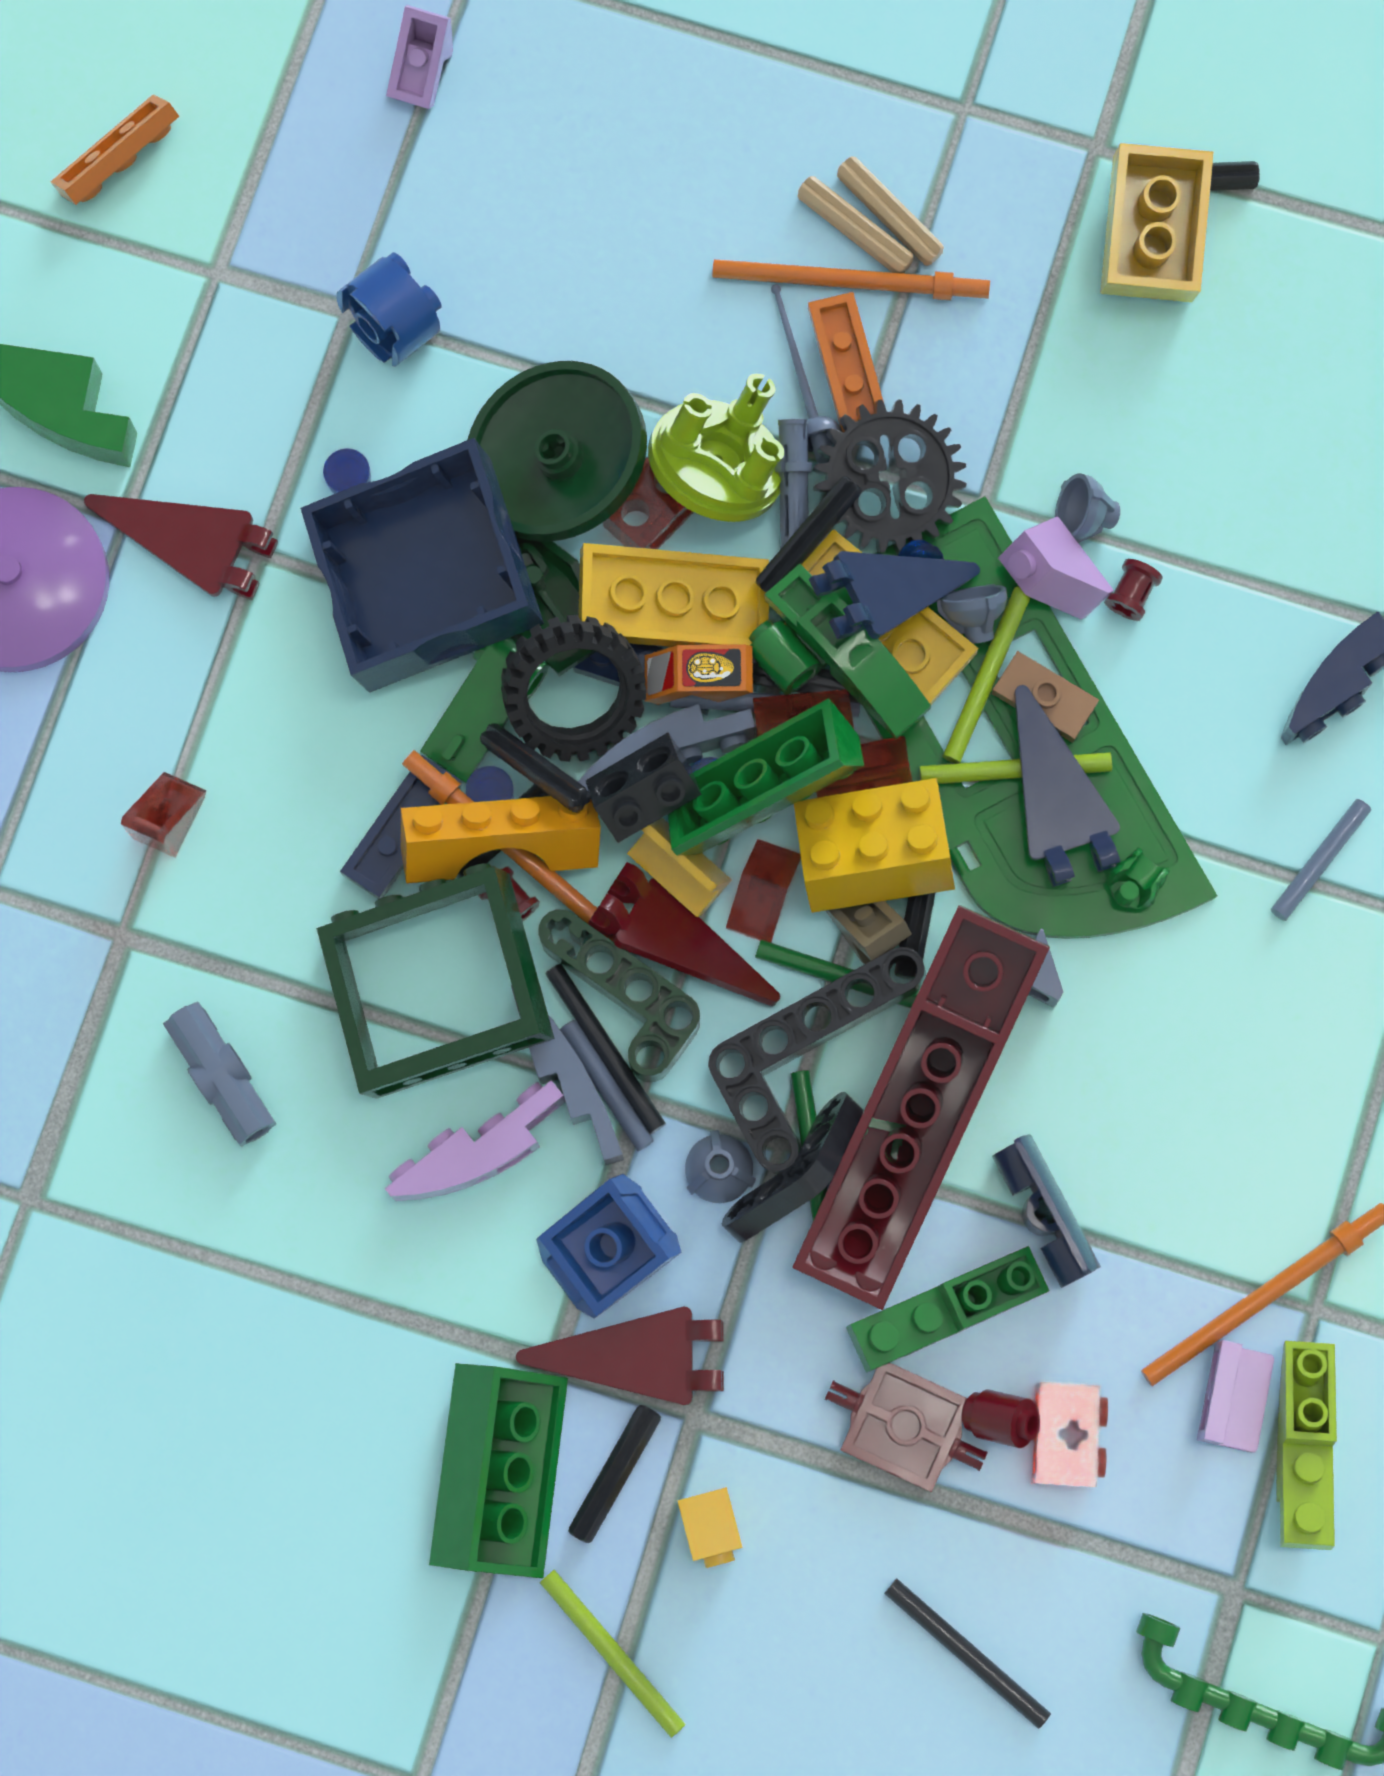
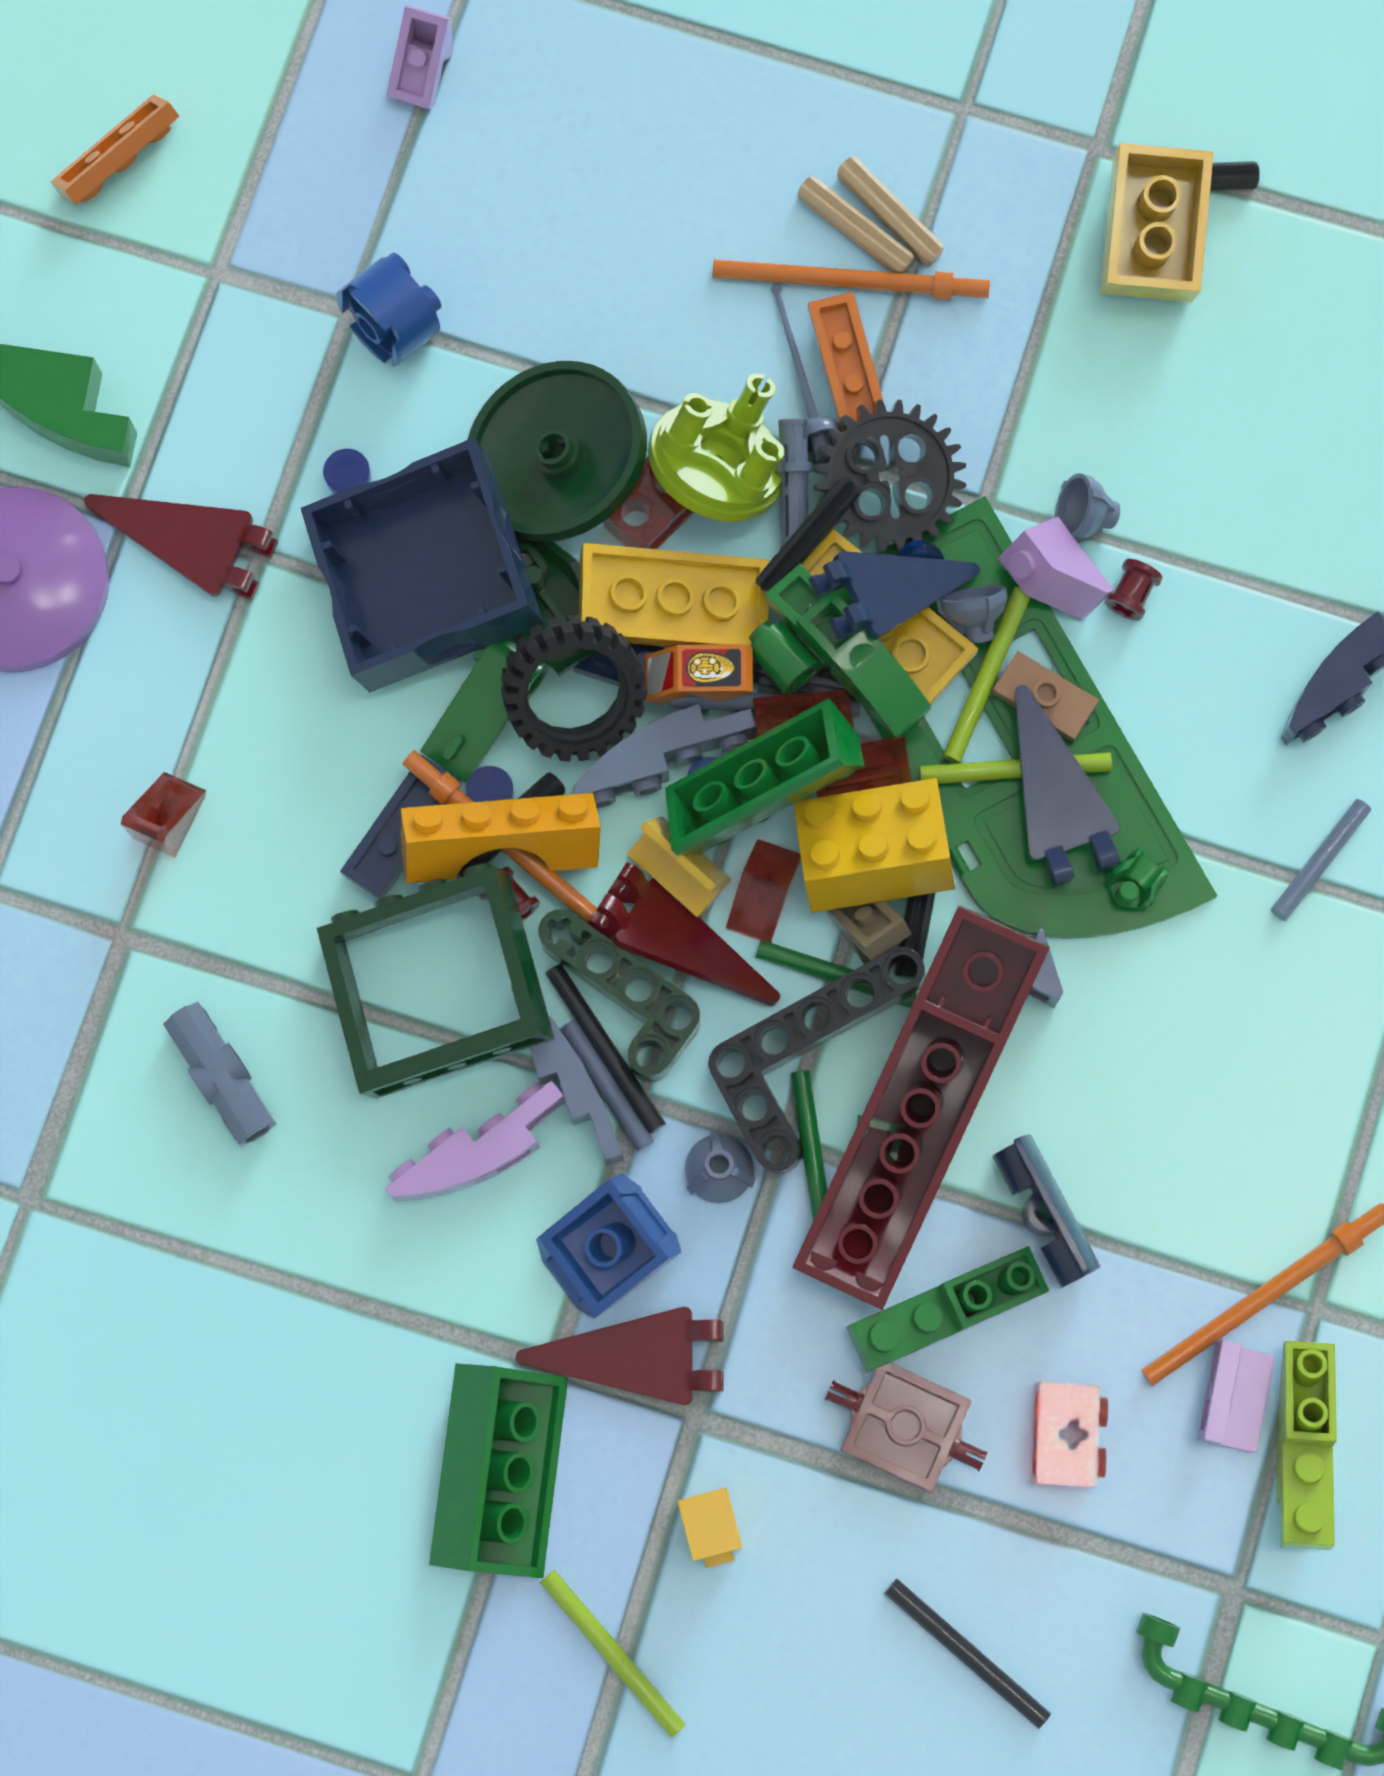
black axle [480,723,591,813] -> none
black axle [568,1405,661,1543] -> none
black brick [585,732,702,843] -> none
black beam [721,1092,863,1243] -> none
dark red brick [962,1389,1041,1448] -> none

